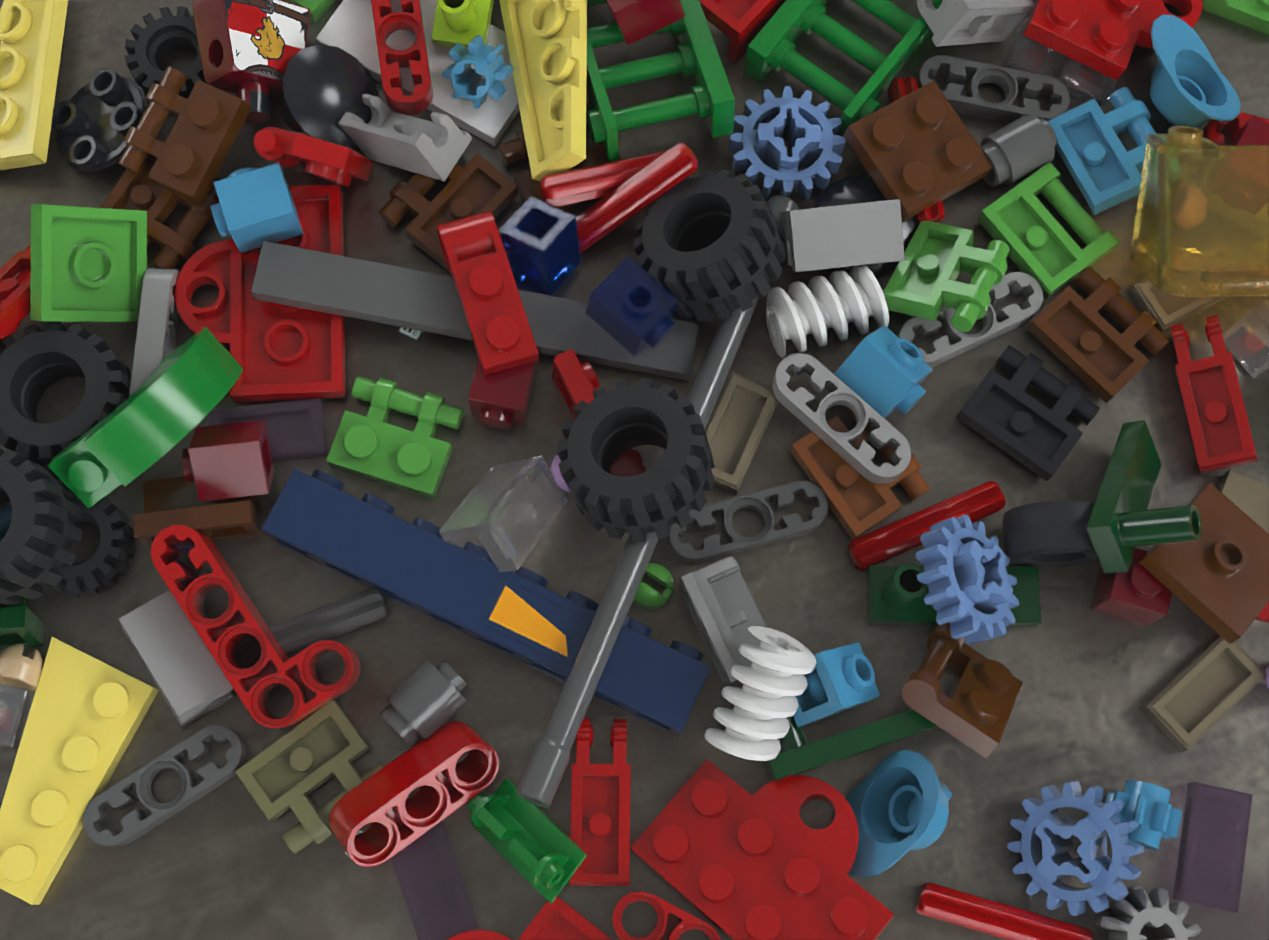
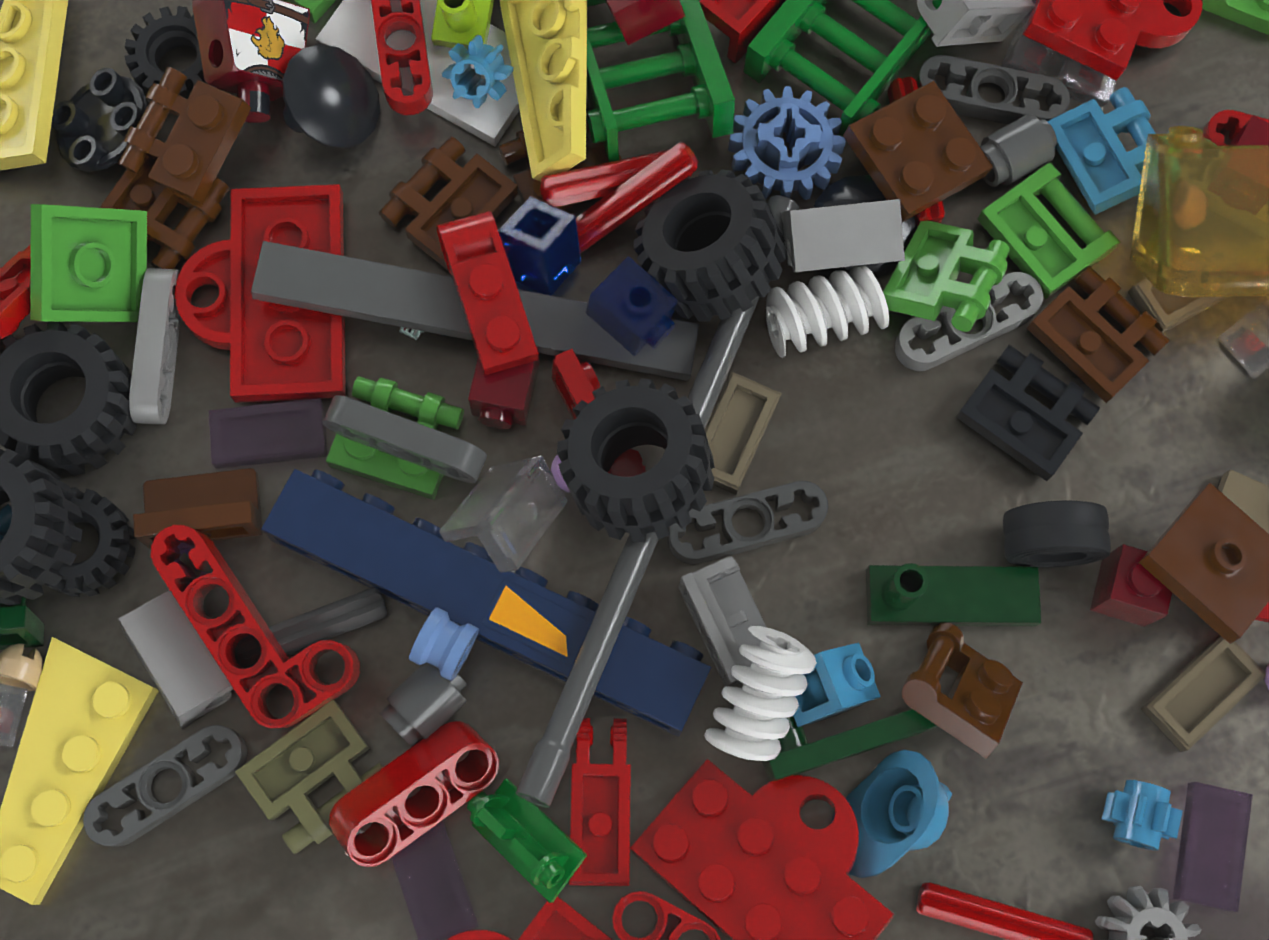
green arch [47,327,244,508] -> none
dark red brick [182,419,275,502] -> none
dark azure brick [211,163,304,253] -> none
red plate [254,127,373,187] -> none
light grey hinge [338,94,473,181] -> none
bright green hinge [633,563,674,610] -> none
light grey beam [772,353,911,484] -> none
dark orange plate [789,409,931,540] -> none
dark azure brick [834,325,933,419] -> none
red axle [847,481,1006,570] -> none
medium blue gear [916,515,1019,645] -> none
medium blue gear [1007,781,1144,916] -> none
dark green piece [1086,420,1202,573] -> none
dark azure piece [1149,15,1241,135] -> none
red hinge [1170,314,1259,474] -> none
none -> dark grey beam [322,395,487,483]
none -> medium blue wheel [409,607,479,682]

